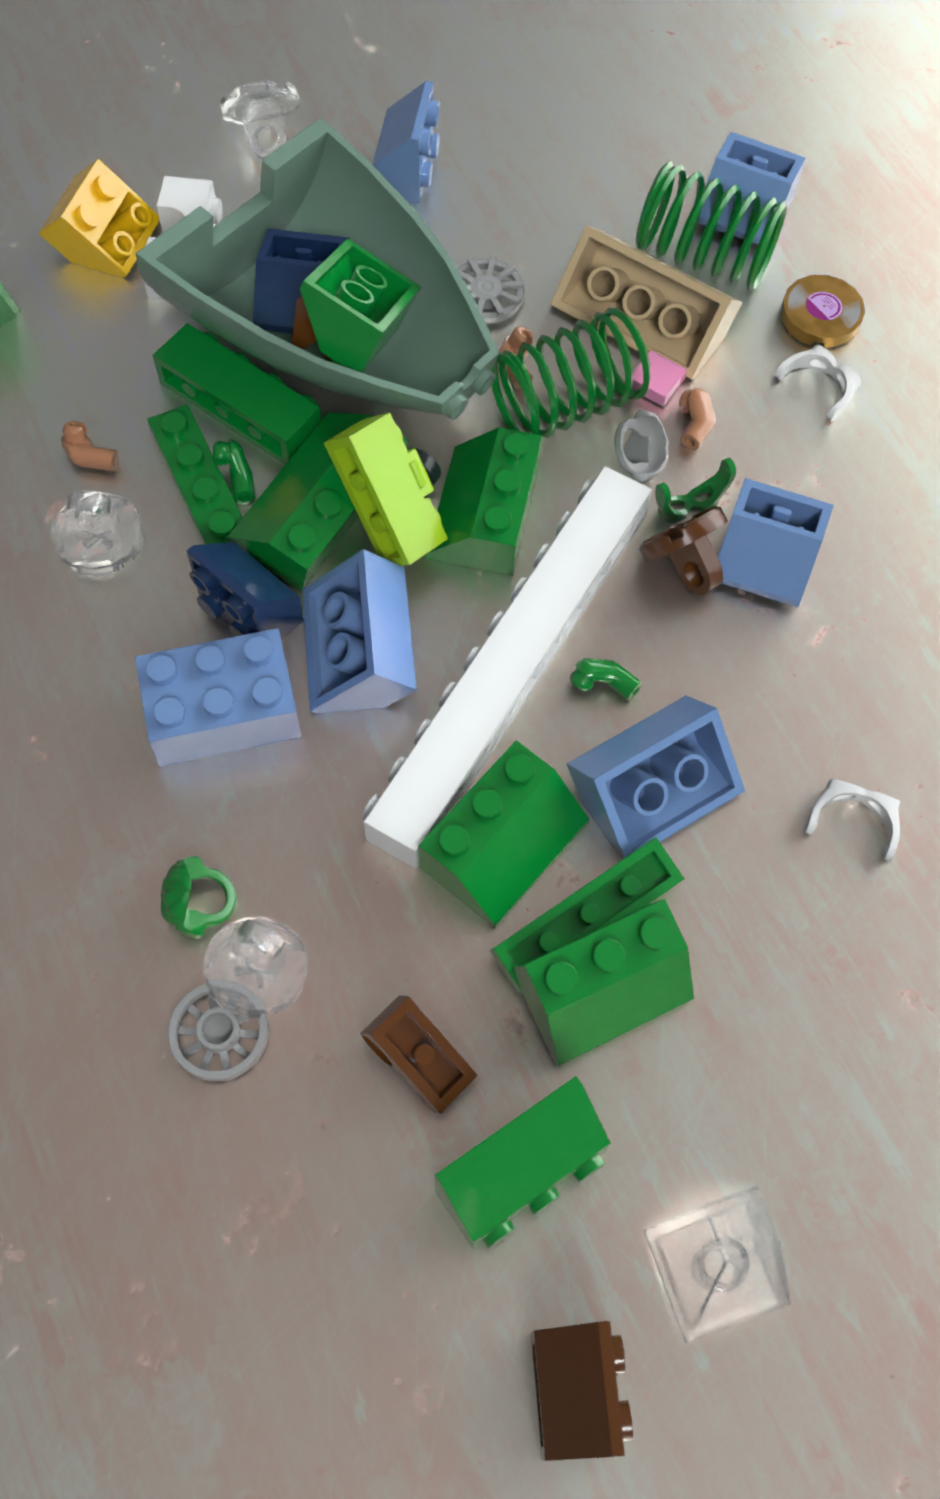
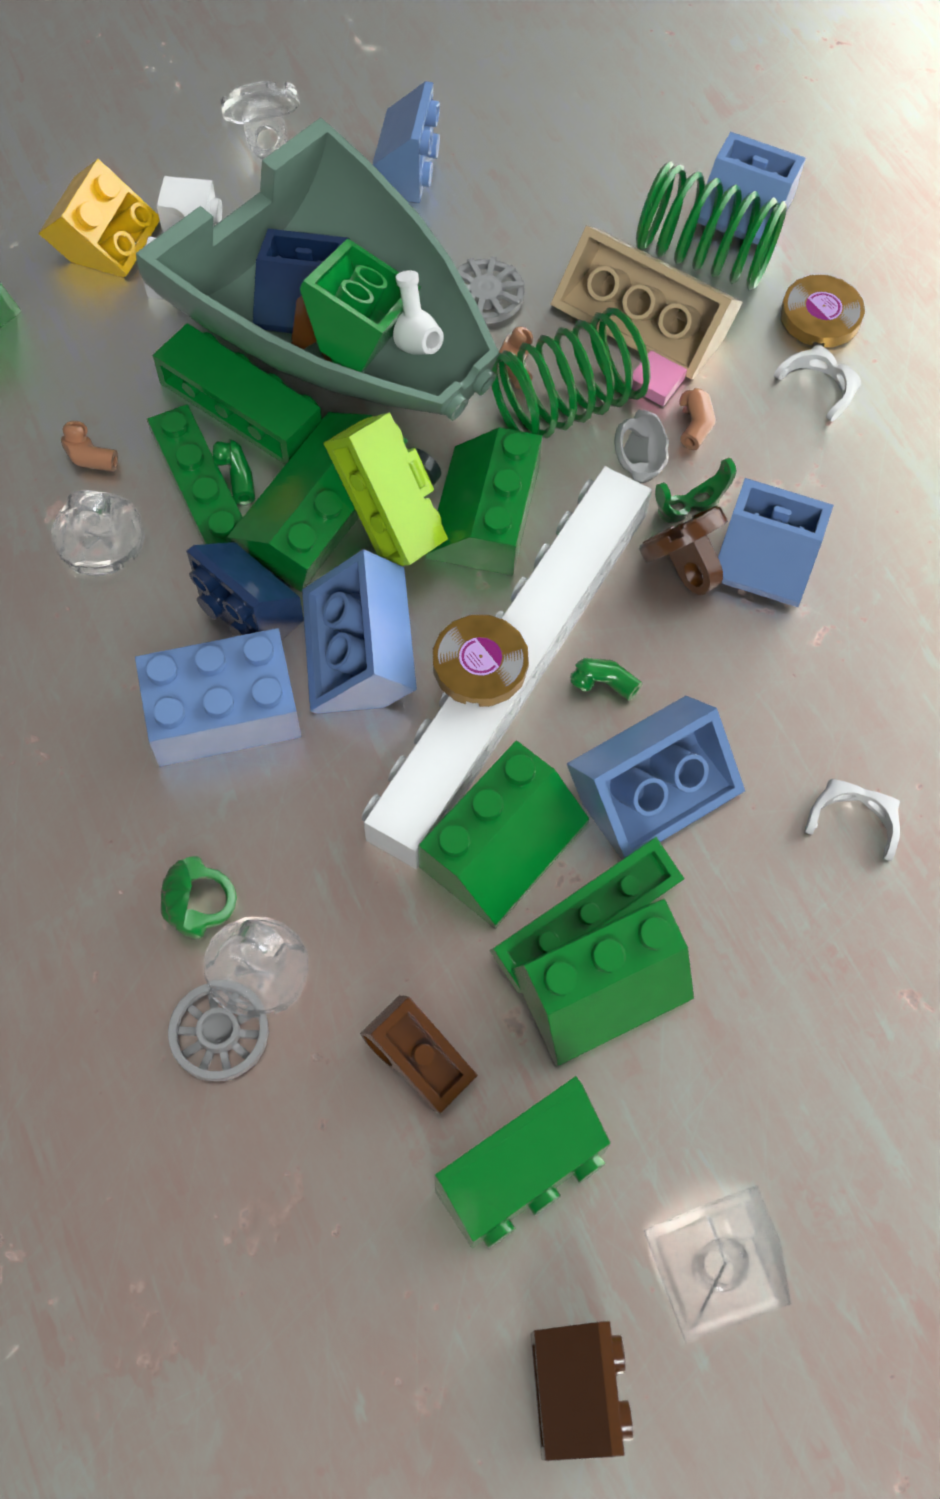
none -> white bar [393,270,444,355]
none -> pearl gold tile [433,615,529,707]

